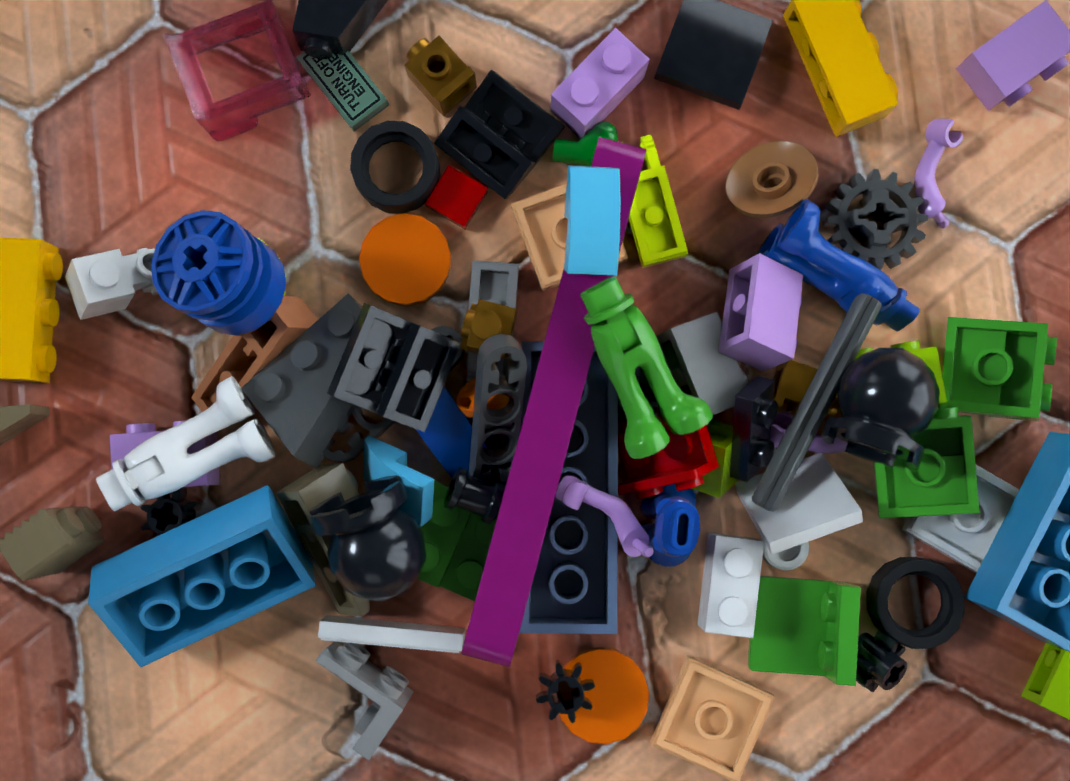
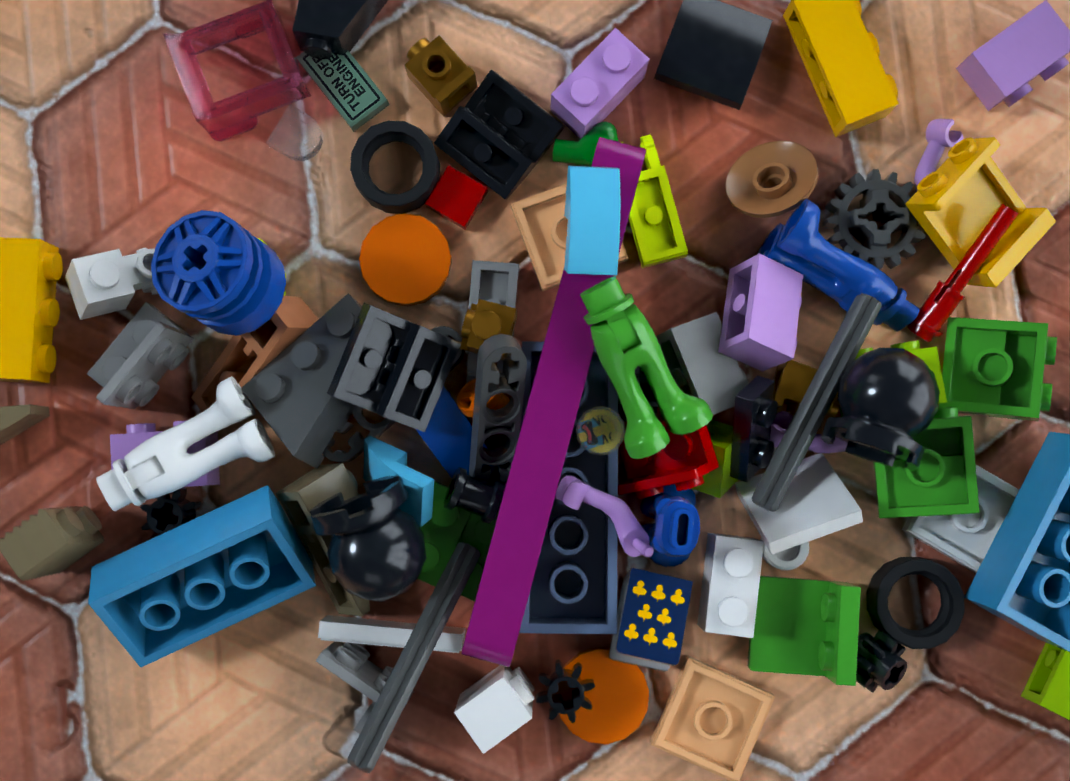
none -> light grey bracket [87,302,194,409]
none -> clear tile [266,104,323,161]
none -> dark grey axle [347,542,480,773]
none -> white brick [454,665,535,754]
none -> clear tile [576,406,625,455]
none -> dark blue piece [609,568,693,672]
none -> yellow panel [905,137,1056,288]
none -> red pin [907,204,1019,342]

